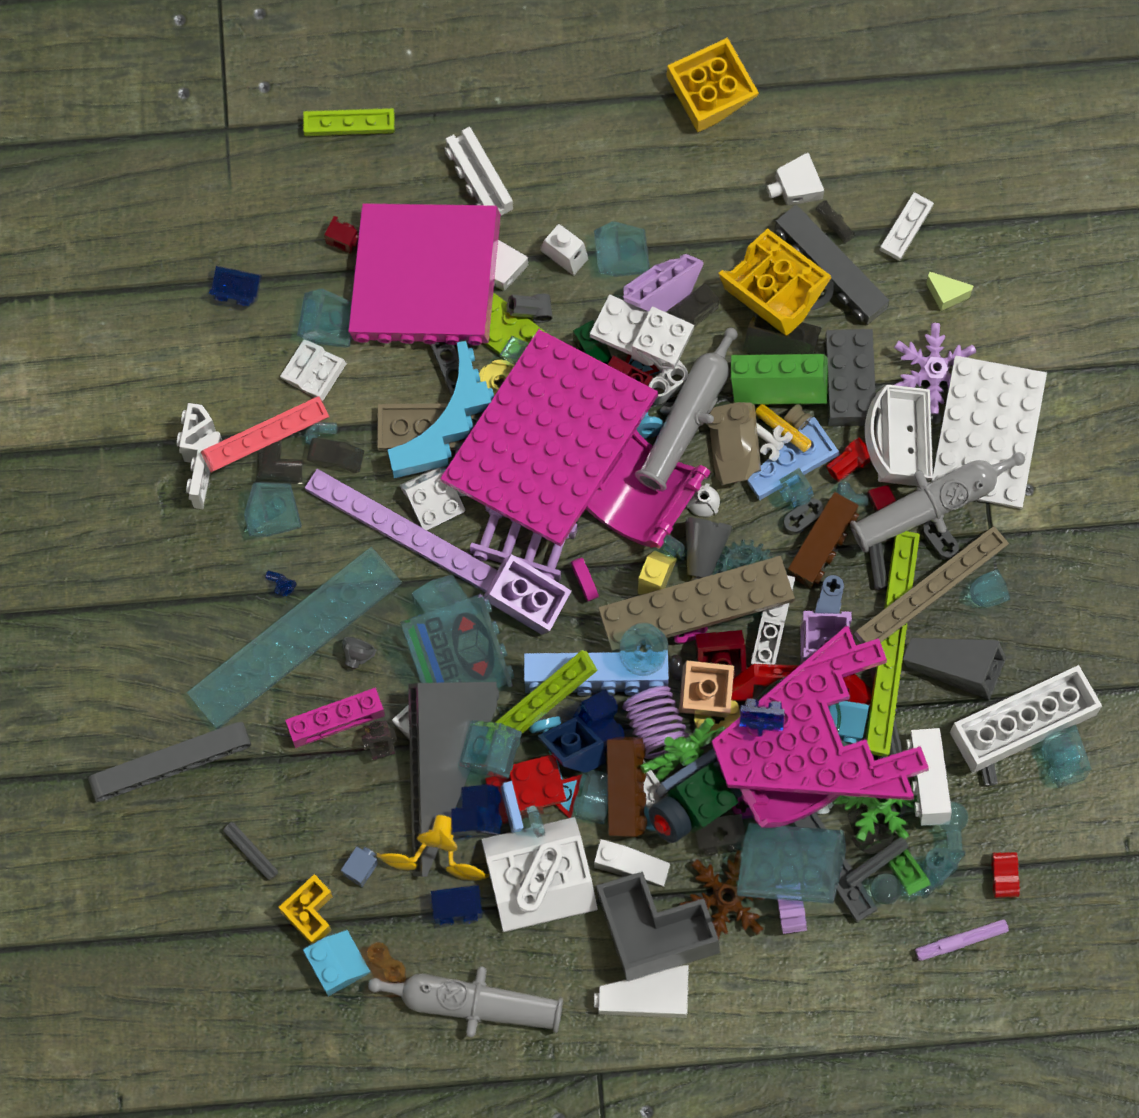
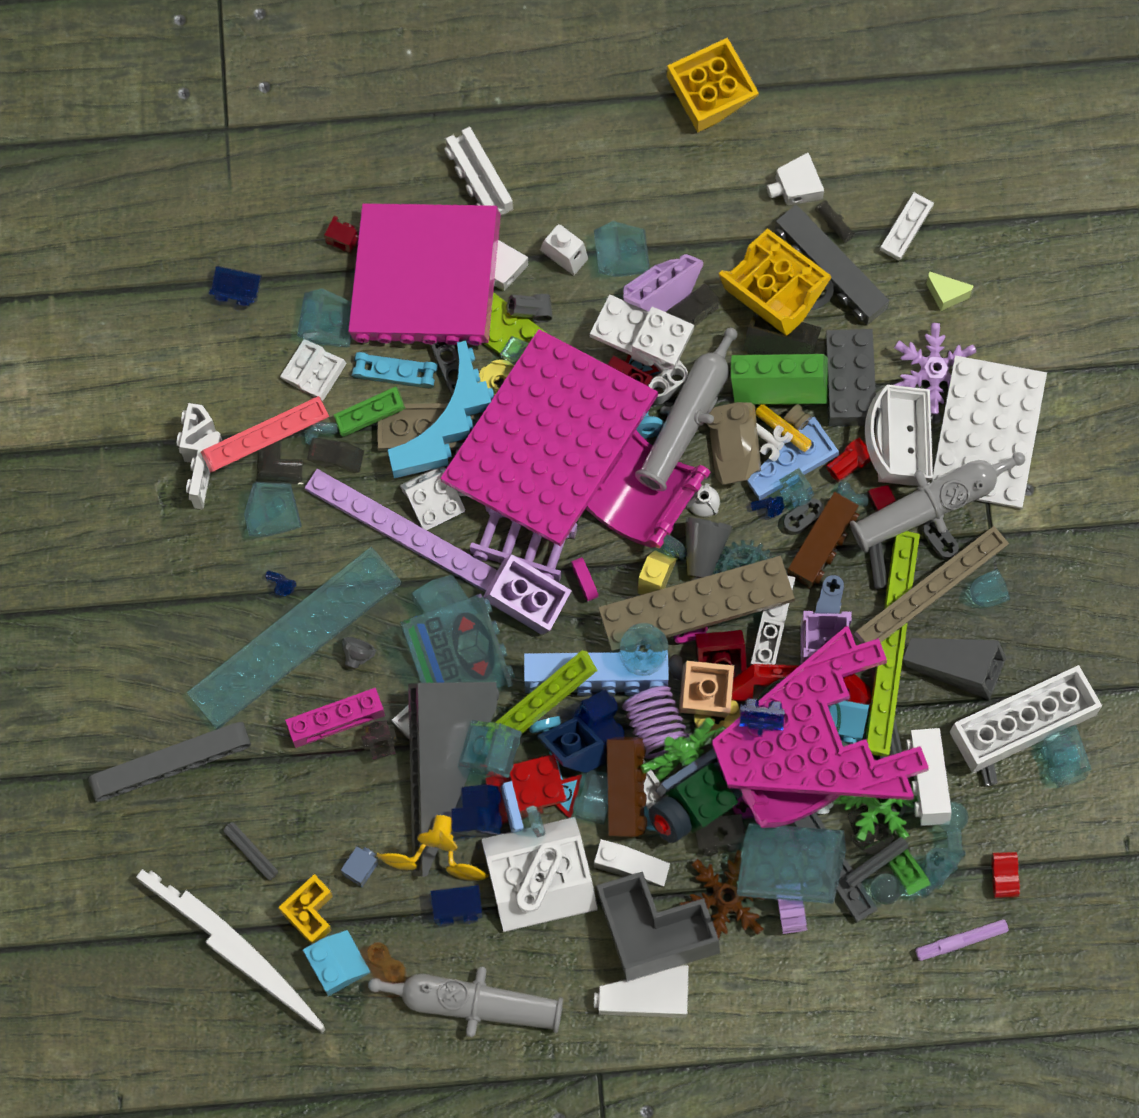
lime plate [304,108,395,136] -> none
dark green slope [573,320,612,365] -> none
none -> white slope [137,869,325,1033]
none -> bright green tile [334,387,406,437]
none -> medium azure plate [352,352,437,388]
none -> clear blue plate [751,496,785,518]

